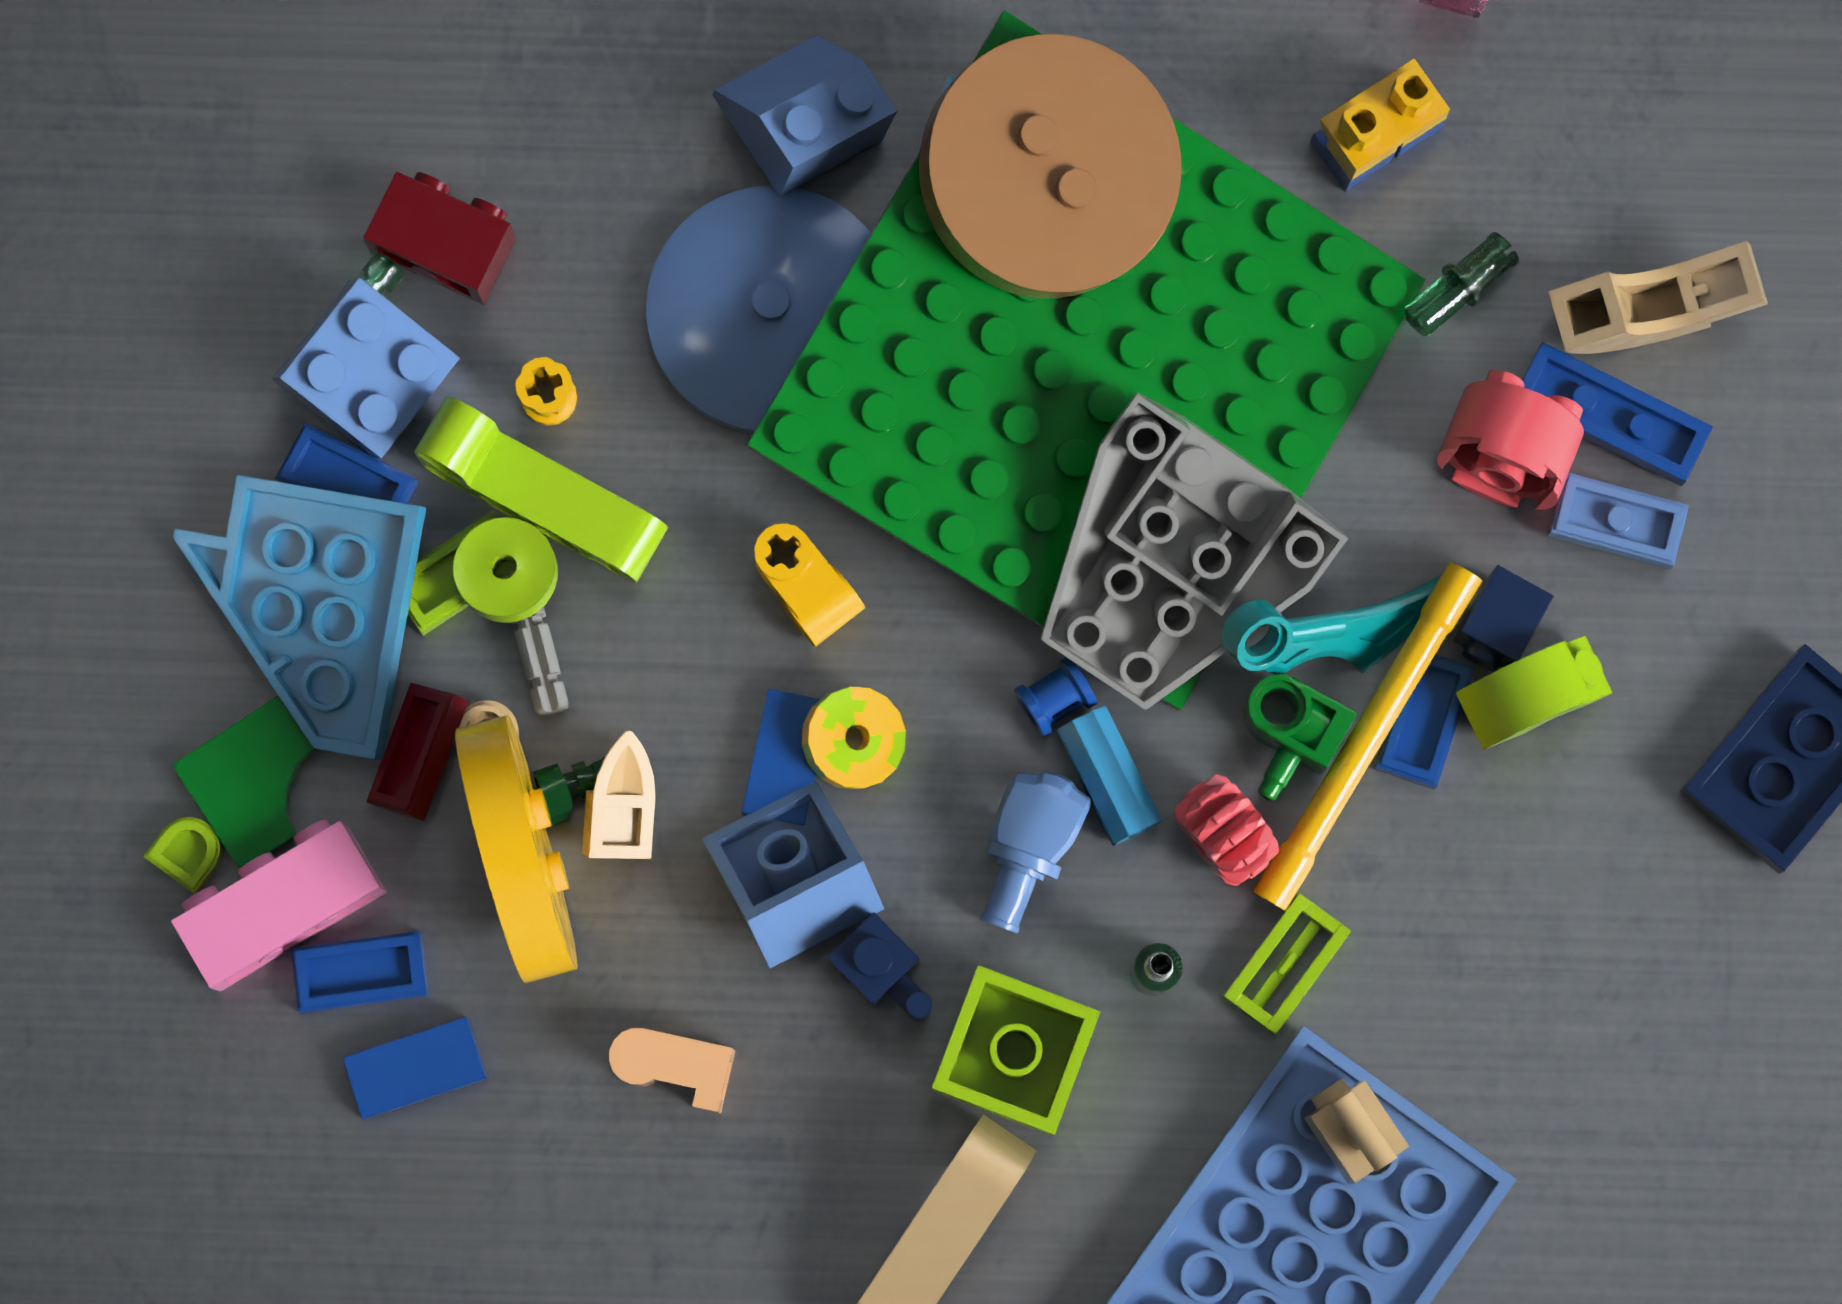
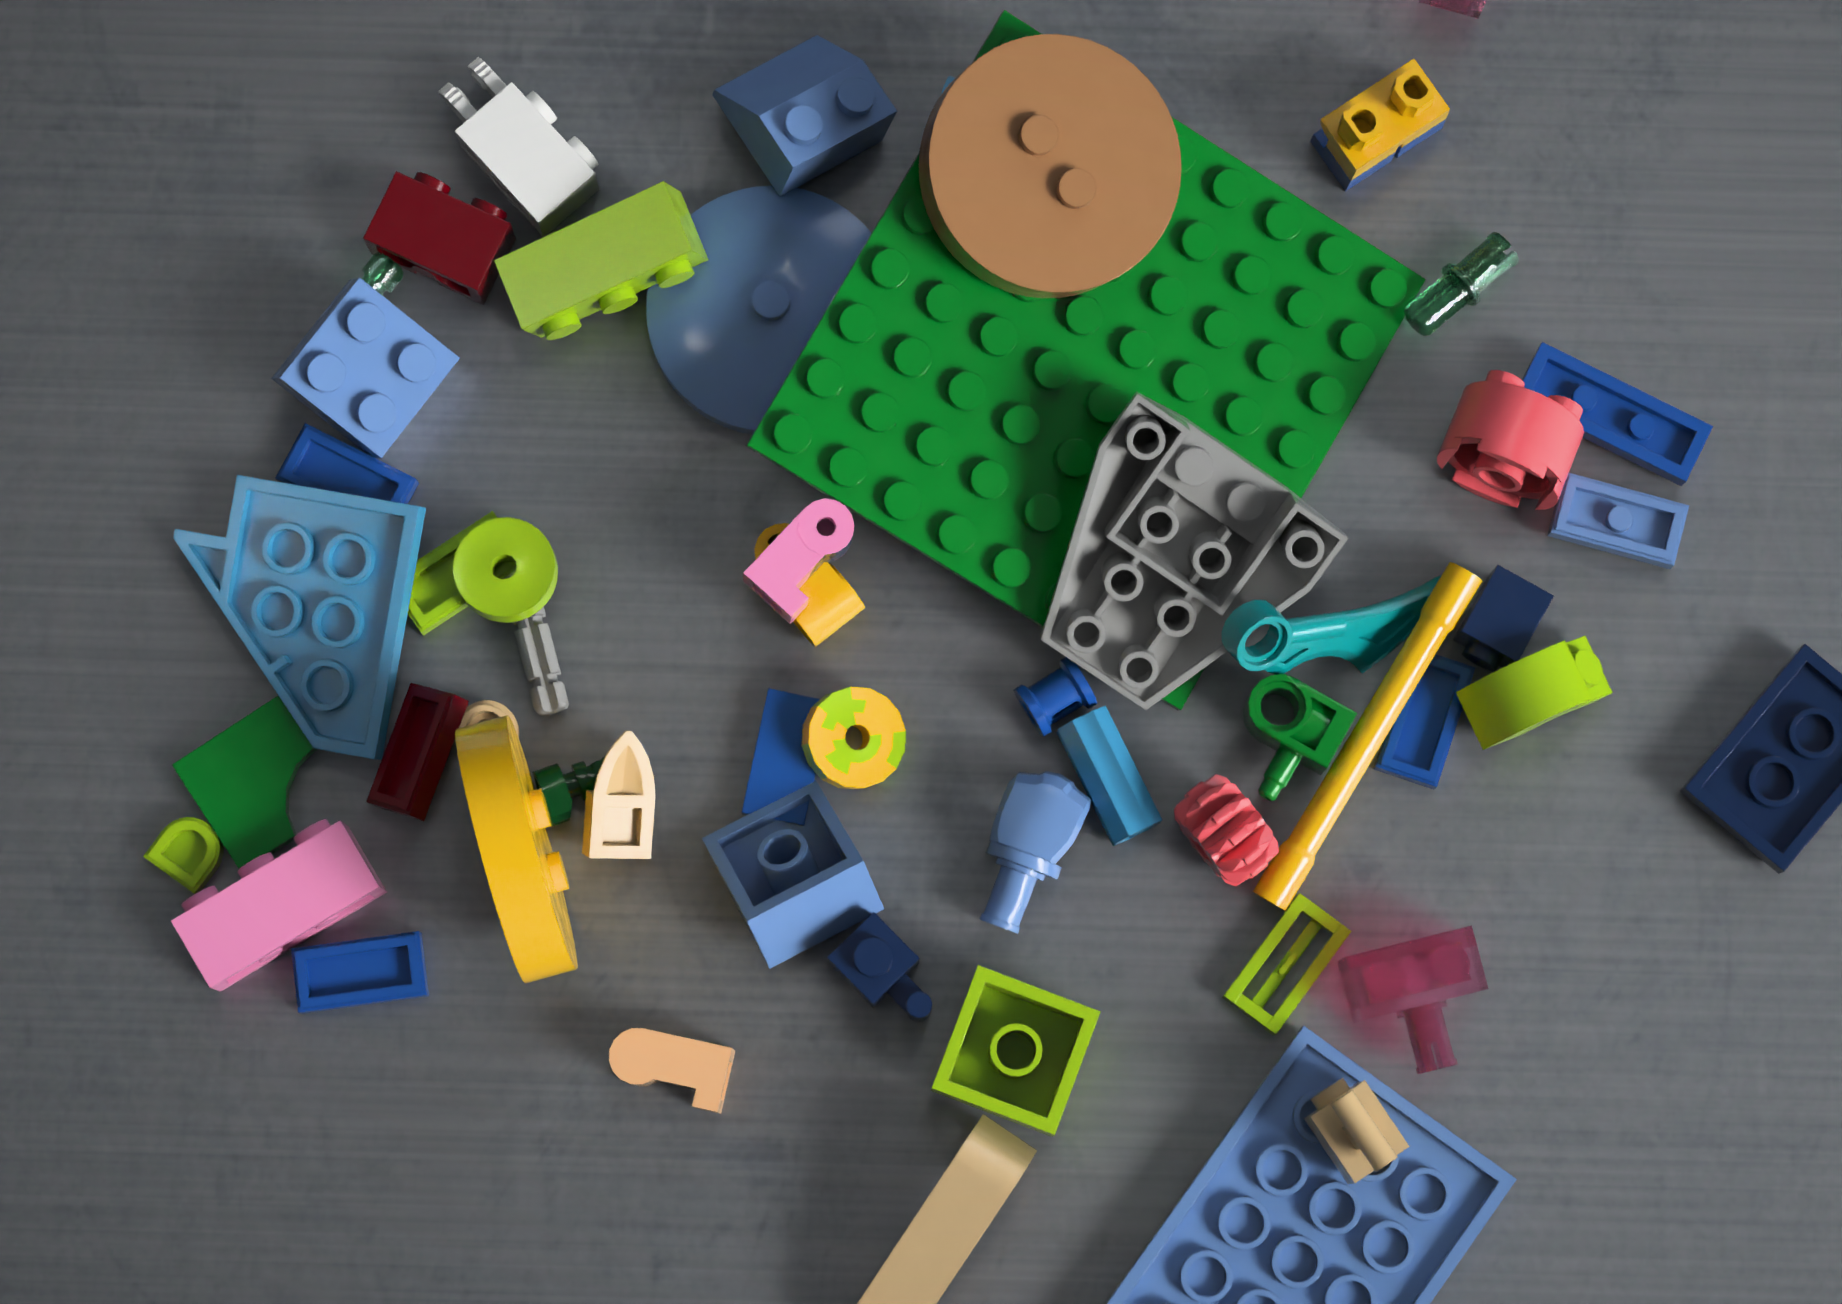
blue tile [343,1017,488,1120] -> none
lime beam [414,396,668,583] -> none
yellow bush [515,357,578,426] -> none
clear green piece [1130,943,1183,996] -> none
tan arch [1548,241,1768,354] -> none
none -> white hinge [438,57,600,237]
none -> lime brick [494,181,709,340]
none -> bright pink leg [743,498,855,624]
none -> clear pink brick [1337,925,1489,1074]

